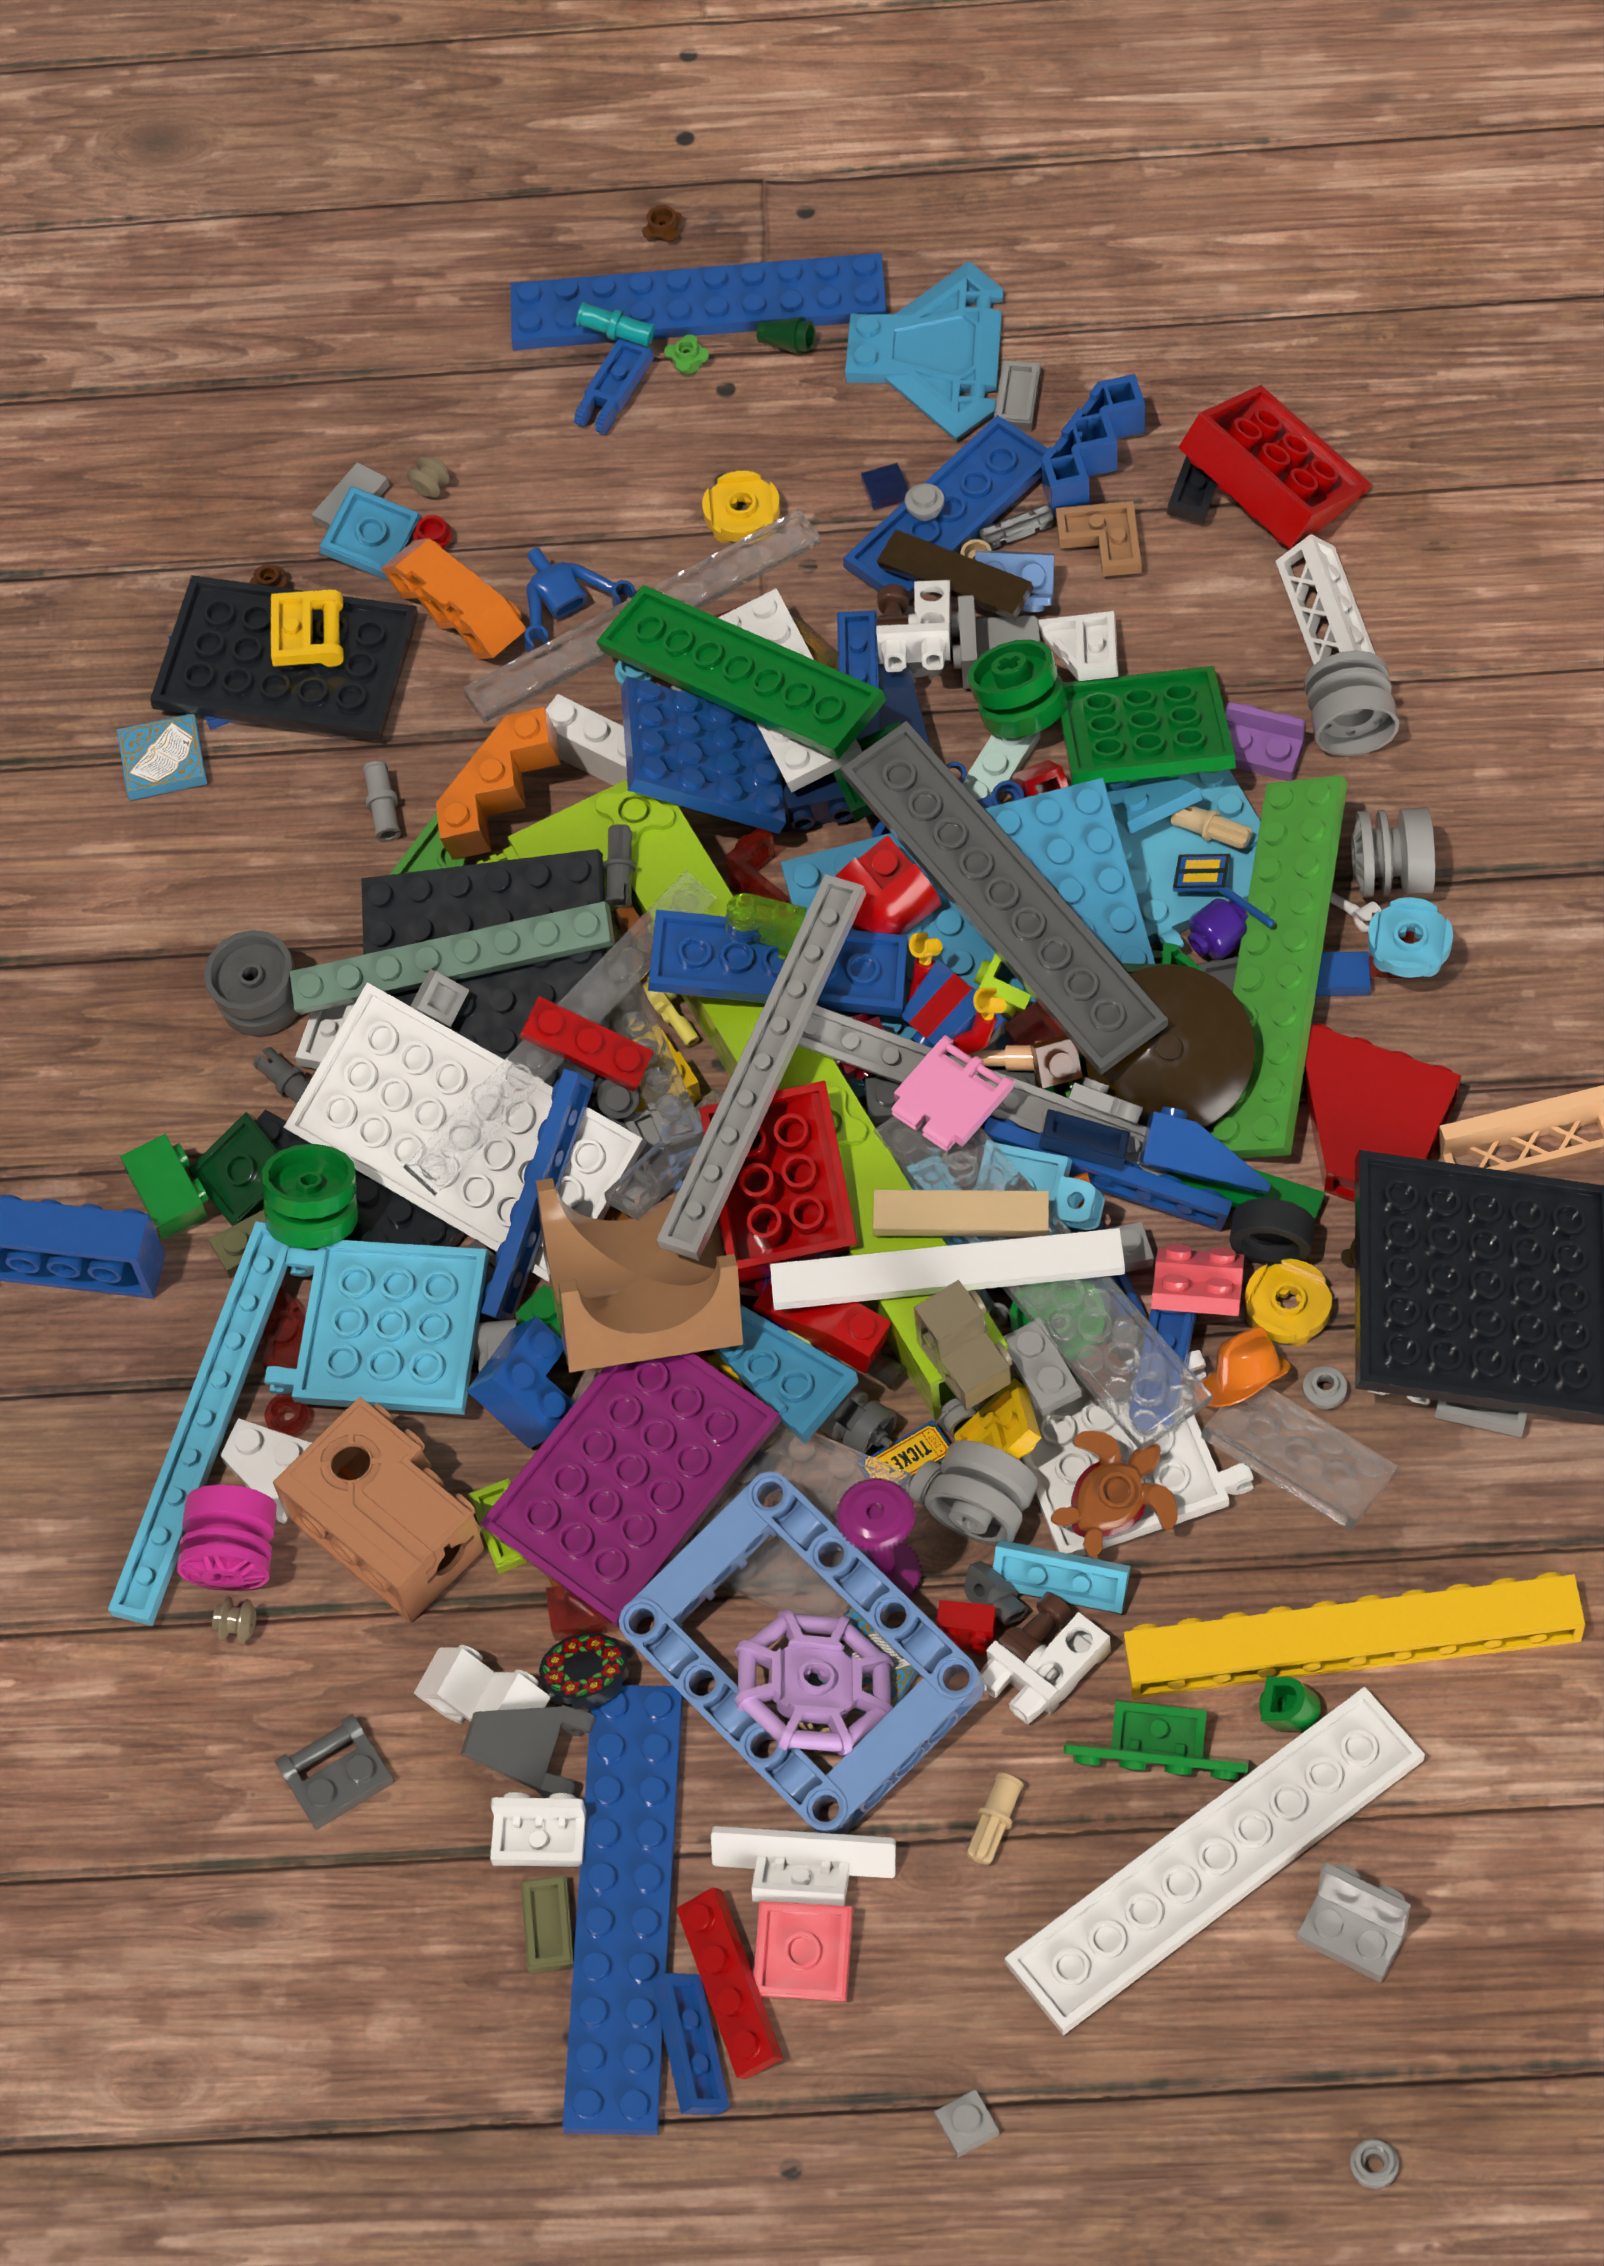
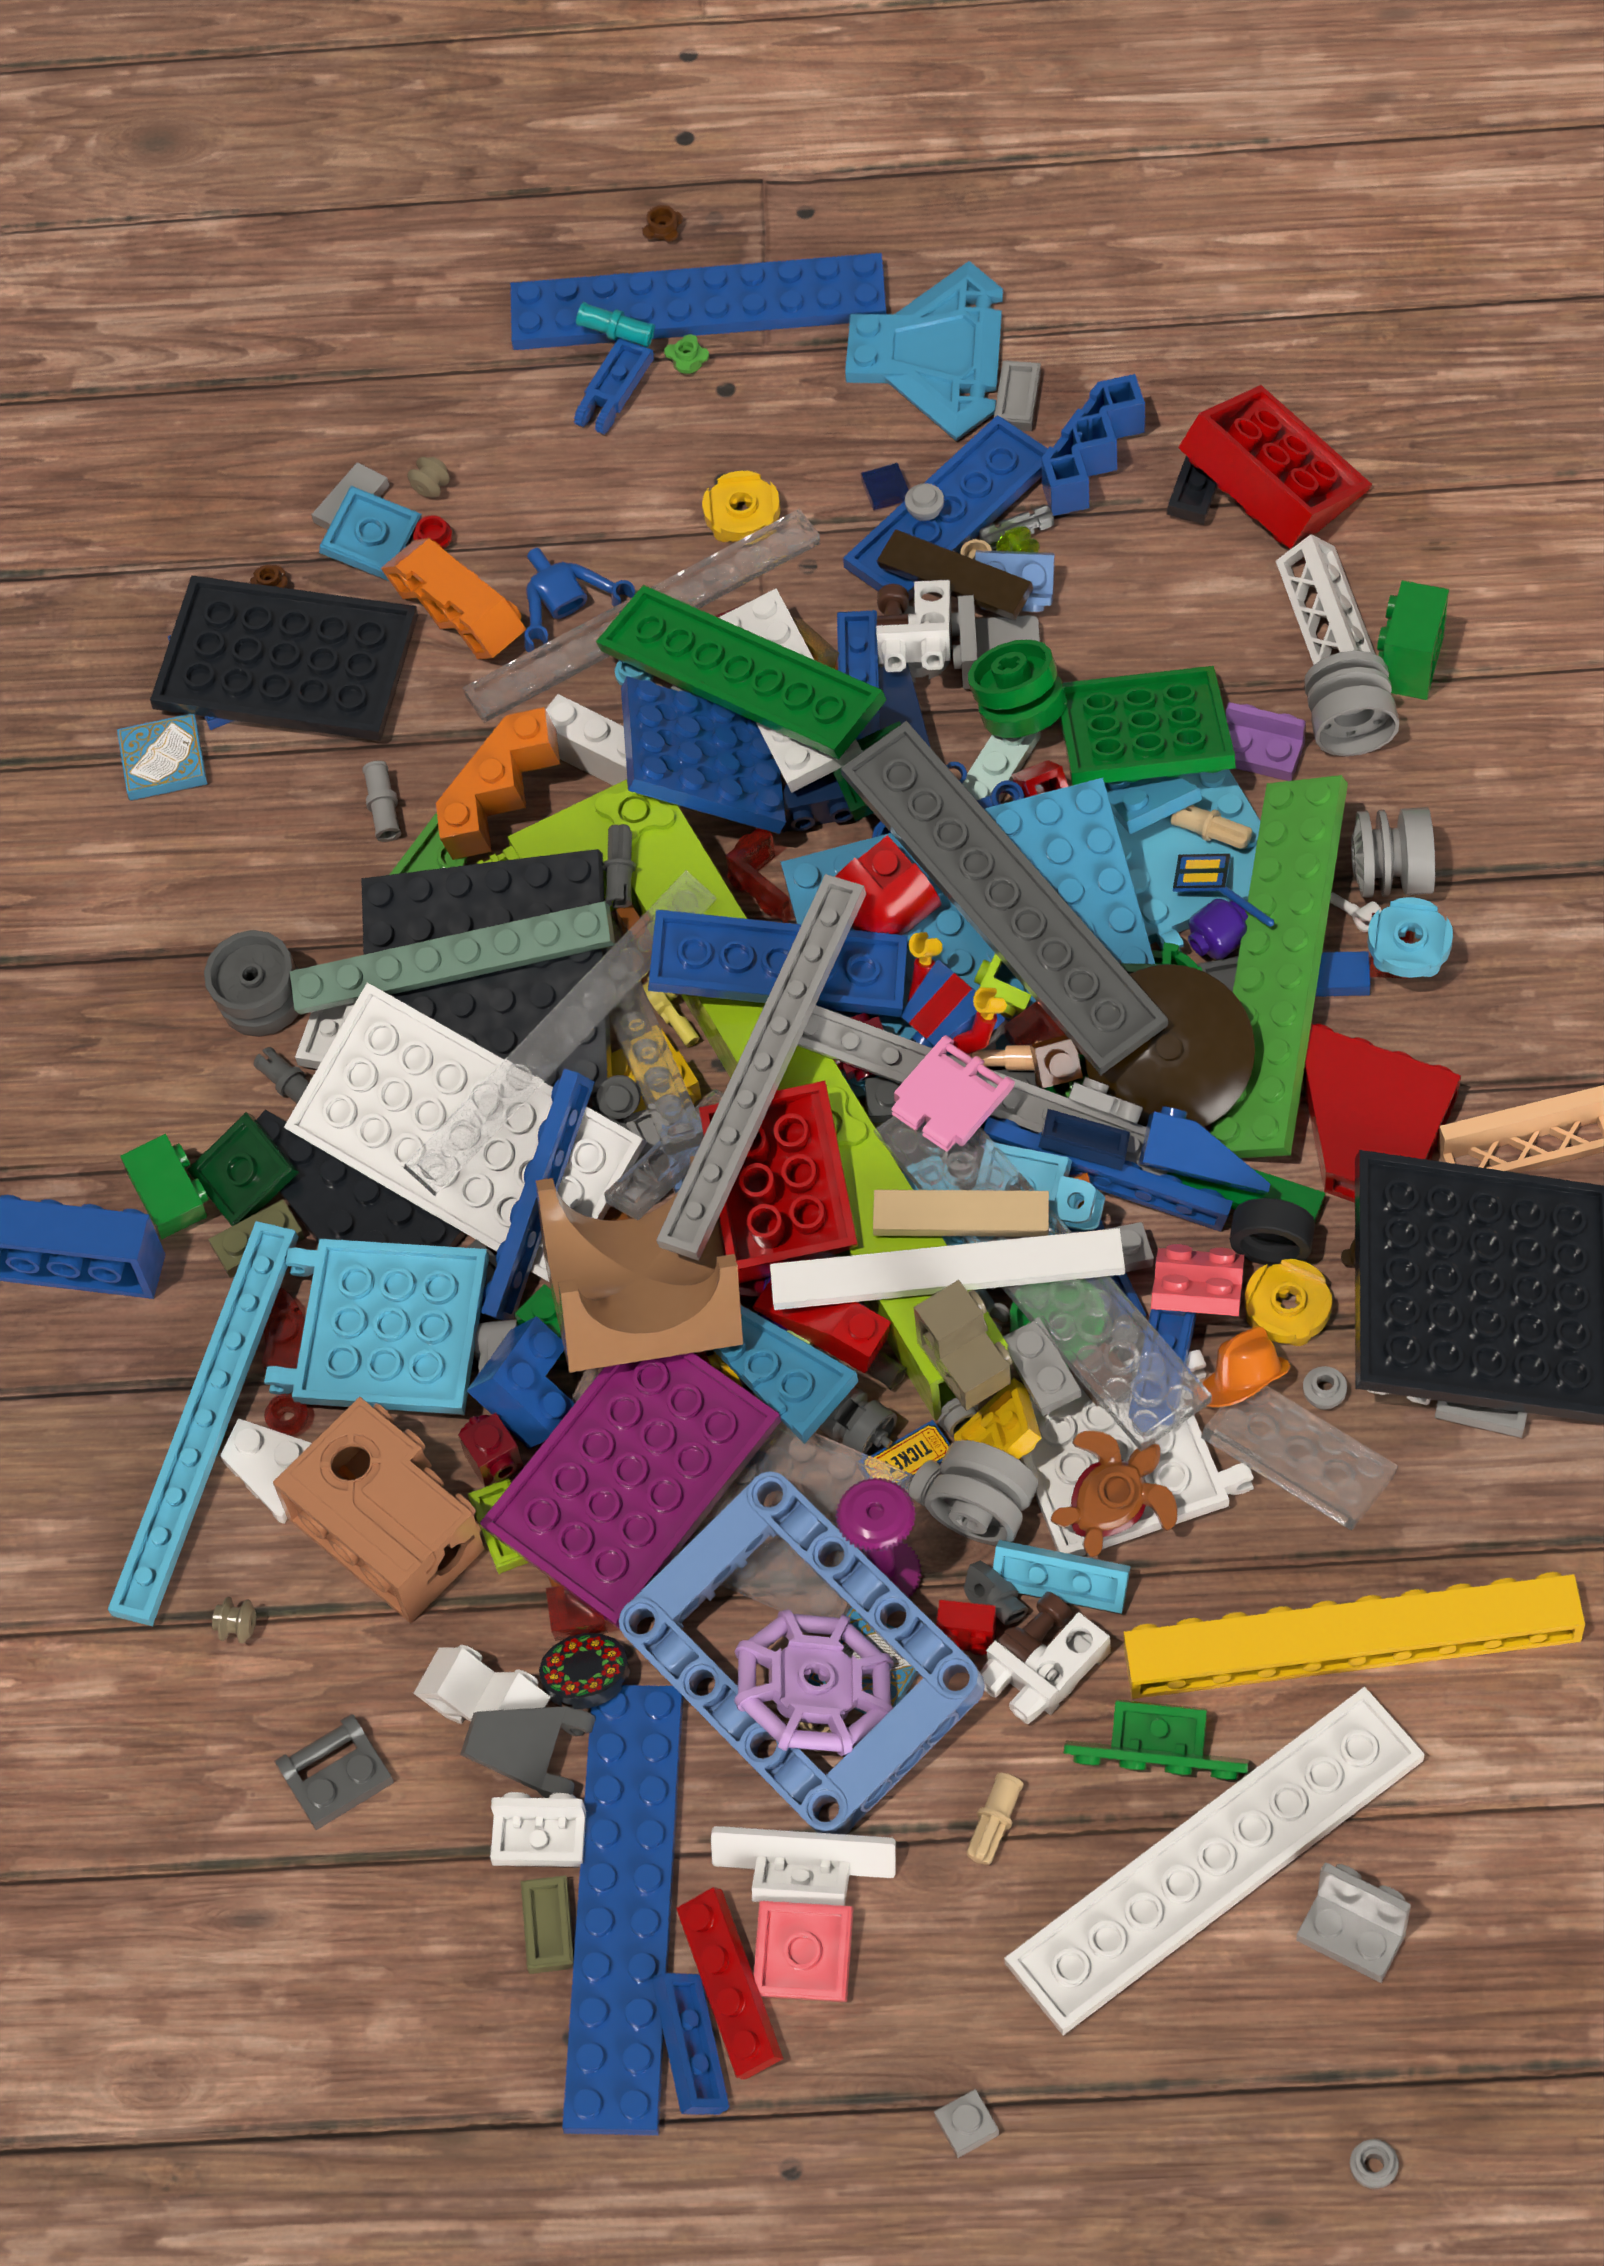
dark pink wheel [177,1484,277,1591] -> none
green wheel [261,1144,358,1249] -> none
yellow plate [271,590,343,667] -> none
light grey plate [411,969,469,1027] -> none
red plate [519,996,654,1092] -> none
clear neon green leg [725,893,807,960] -> none
dark green cone [756,316,815,355] -> none
white wing [1038,611,1119,681] -> none
medium nougat plate [1056,501,1142,577] -> none
green plate [1259,1677,1321,1732] -> none
none -> dark red brick [458,1412,524,1487]
none -> clear neon green wheel [996,526,1040,552]
none -> green brick [1377,580,1449,700]

